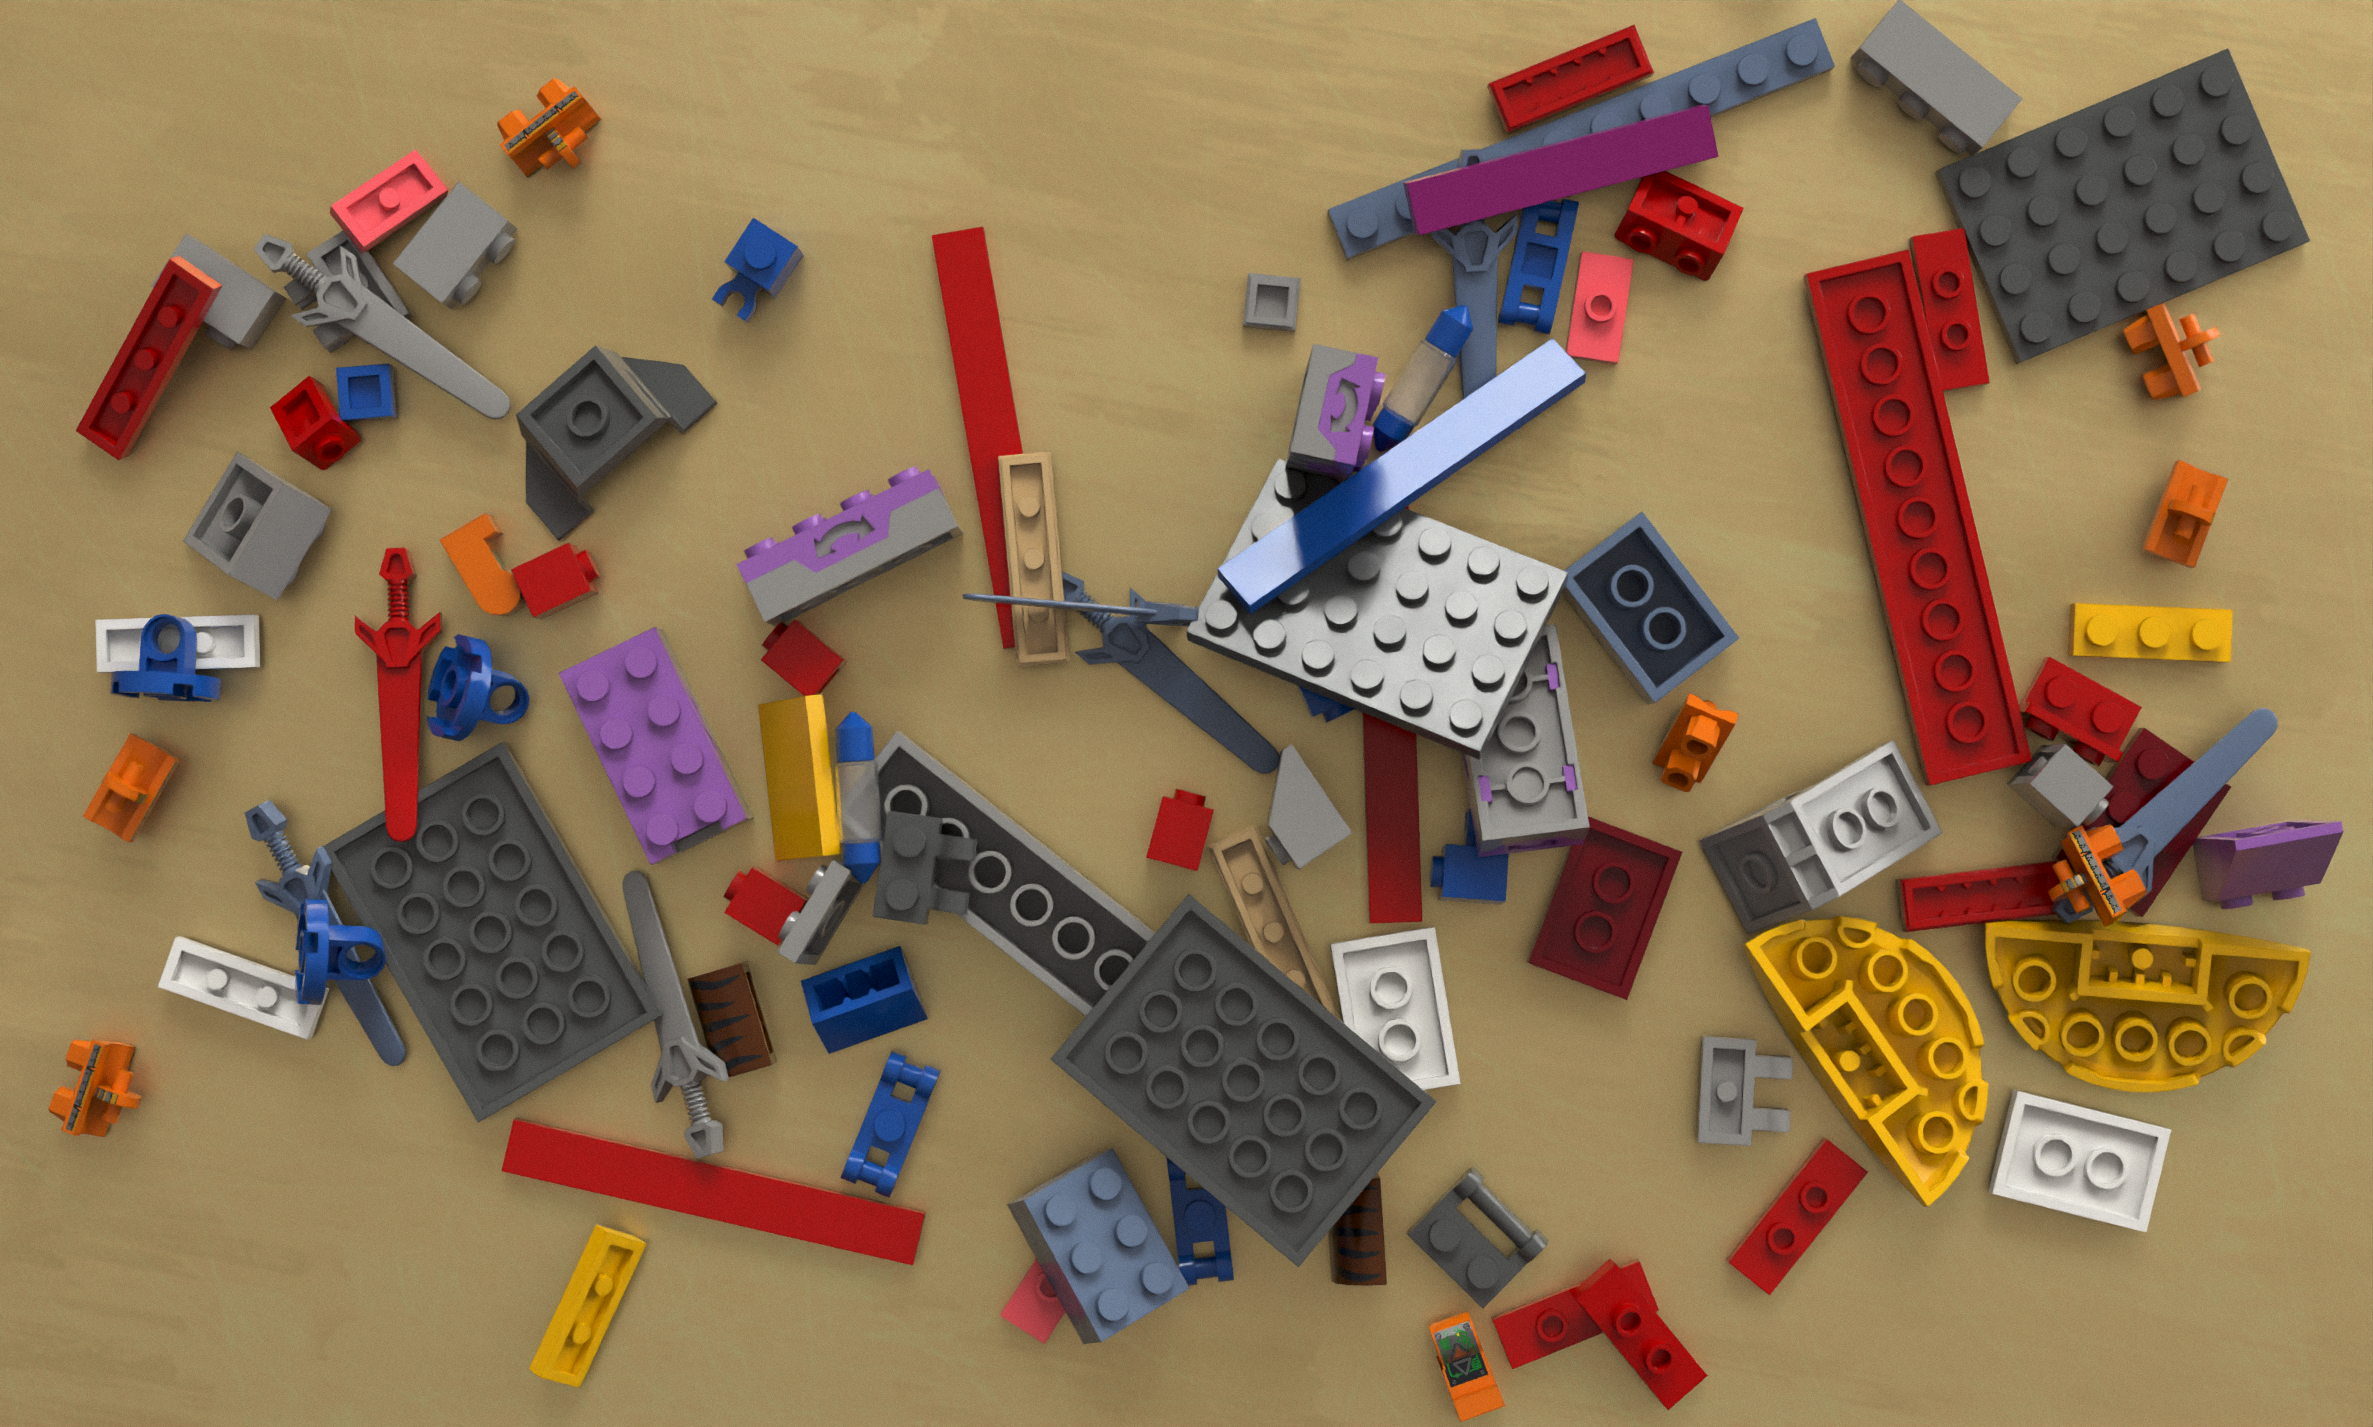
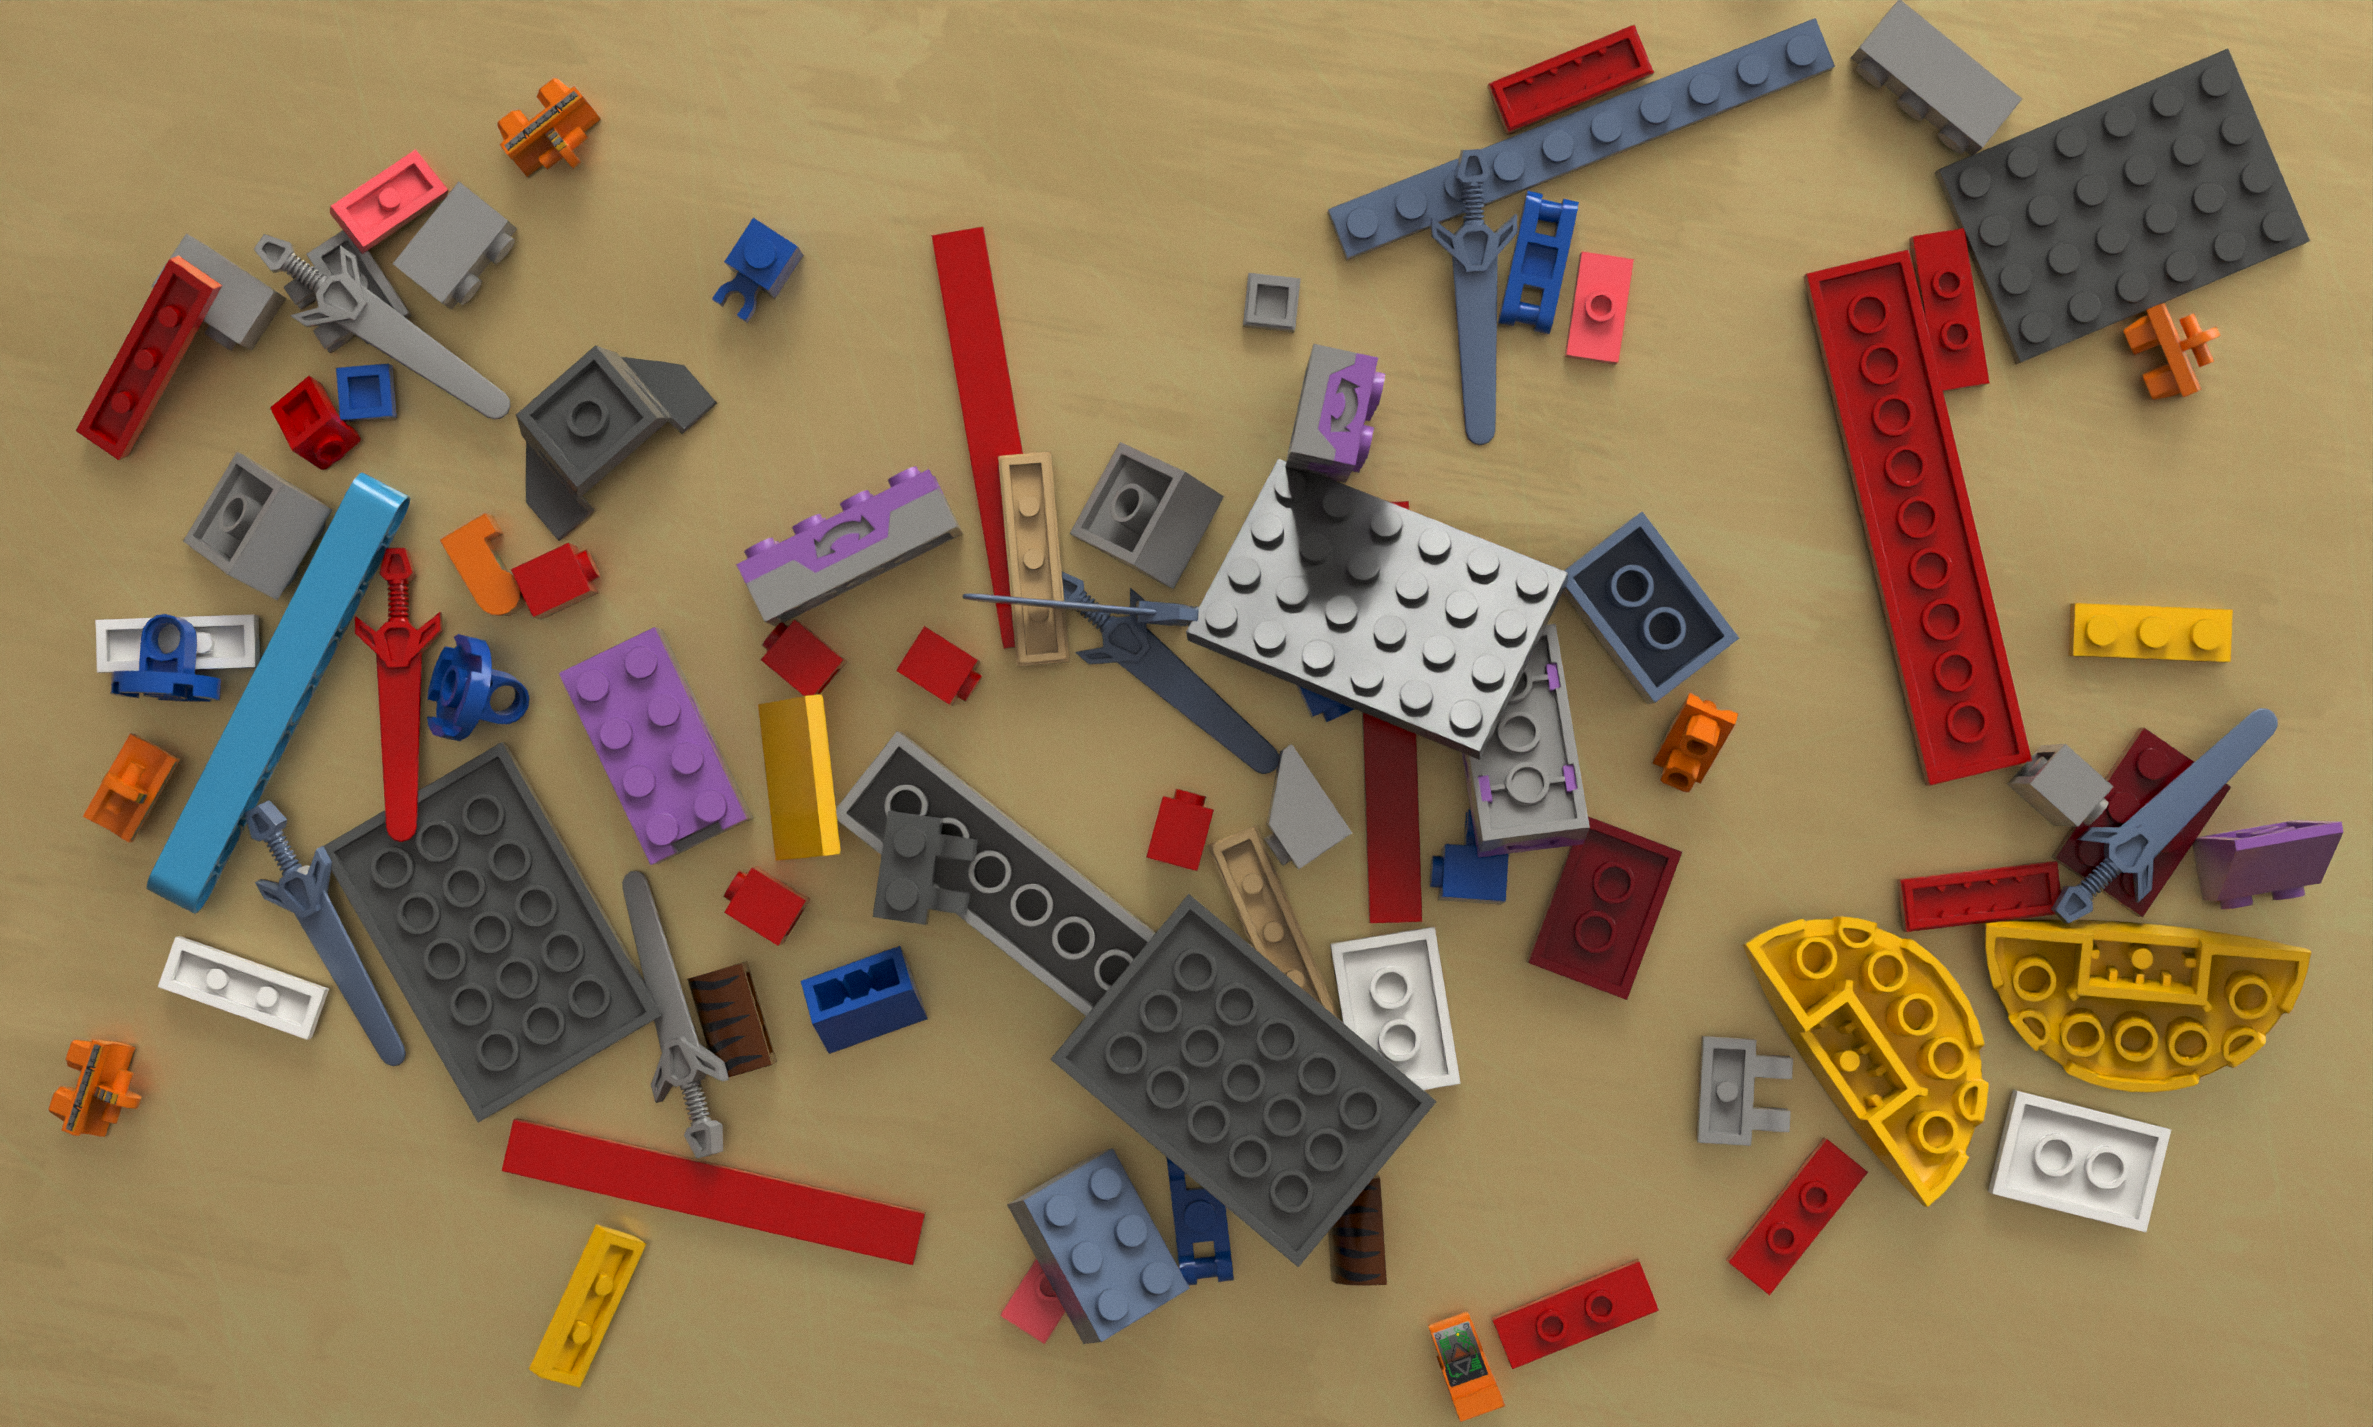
blue tile [295,899,386,1005] -> none
light grey plate [777,860,865,965] -> none
piece [835,712,882,884] -> none
blue plate [841,1051,941,1198] -> none
tile [1217,338,1586,614] -> none
piece [1373,305,1473,452] -> none
magenta tile [1403,104,1719,235] -> none
dark grey plate [1406,1167,1549,1309] -> none
red plate [1570,1259,1708,1410] -> none
red bracket [1614,171,1744,281] -> none
light grey bracket [1699,740,1942,934] -> none
red bracket [2019,657,2142,767] -> none
orange hips [2048,824,2147,928] -> none
orange hips [2141,460,2228,568] -> none
none -> dark azure beam [146,472,411,914]
none -> red brick [896,626,983,706]
none -> light grey slope [1070,442,1224,589]

